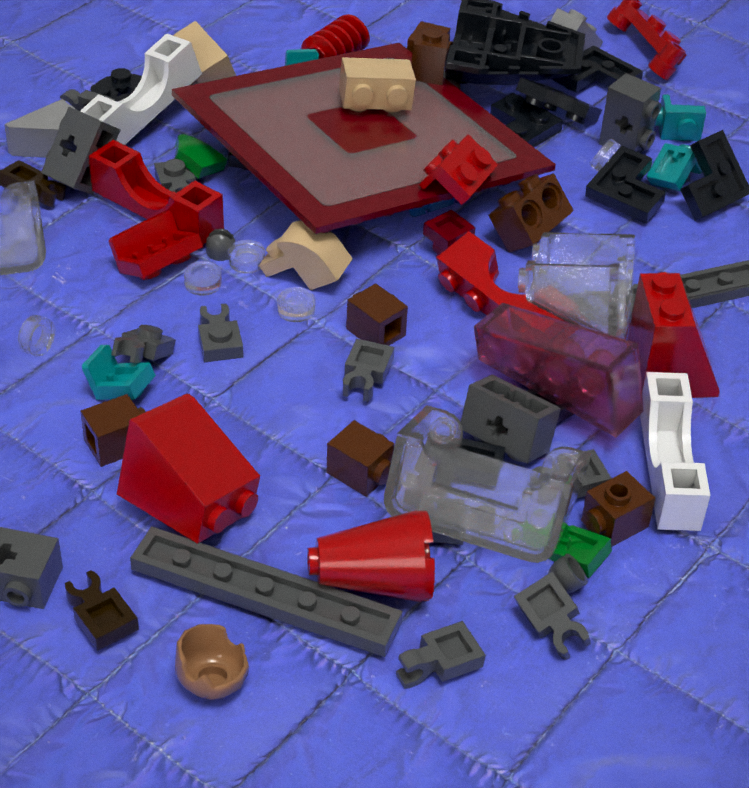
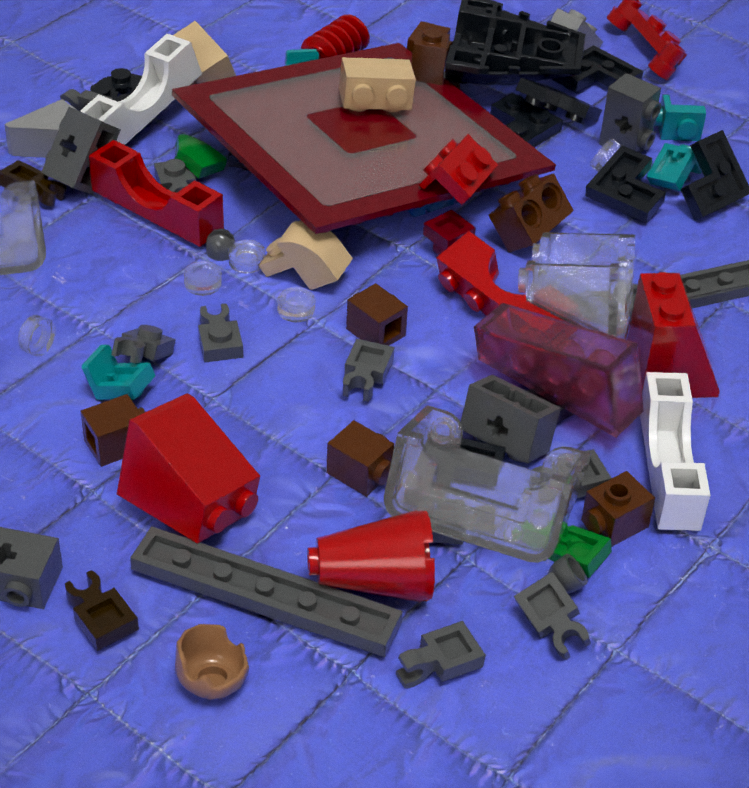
red bracket [109,211,203,280] -> none

